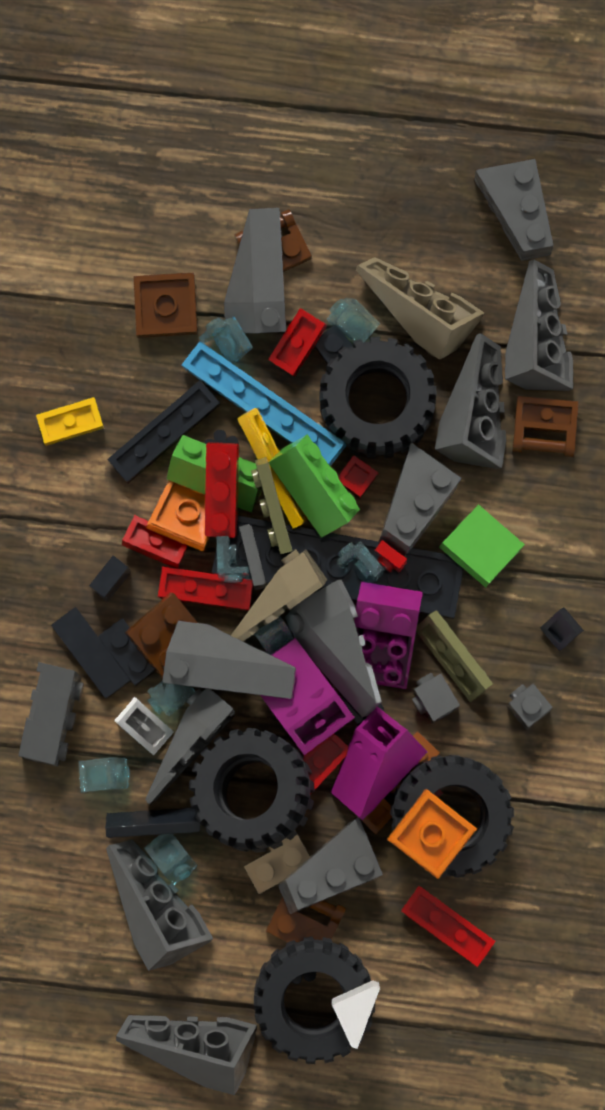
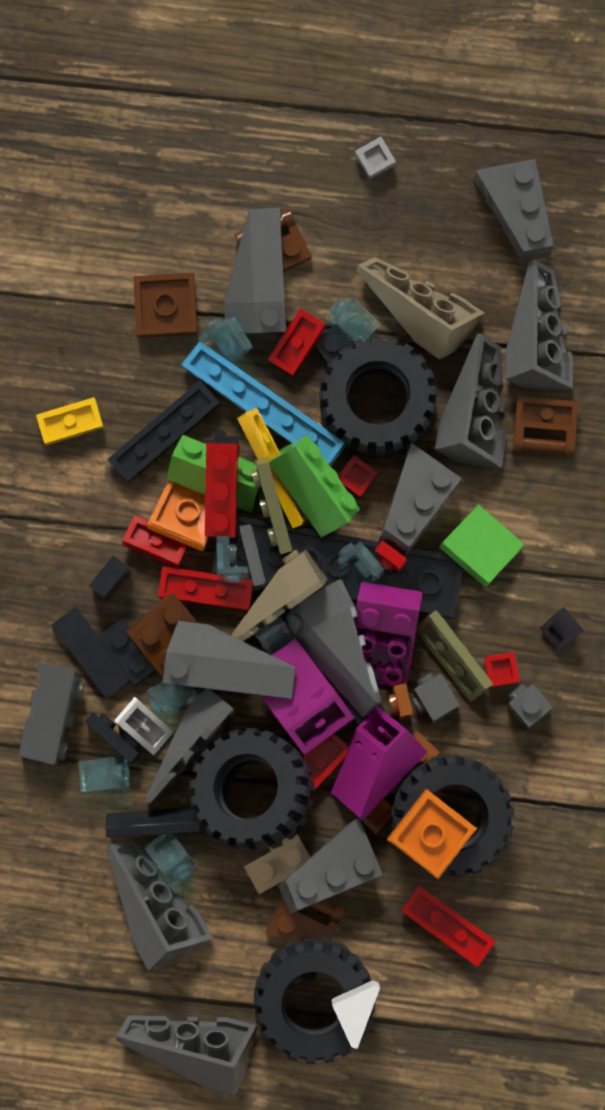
none -> black plate [85,712,141,765]
none -> light grey plate [355,137,396,179]
none -> dark orange plate [388,683,413,722]
none -> red plate [483,652,520,688]

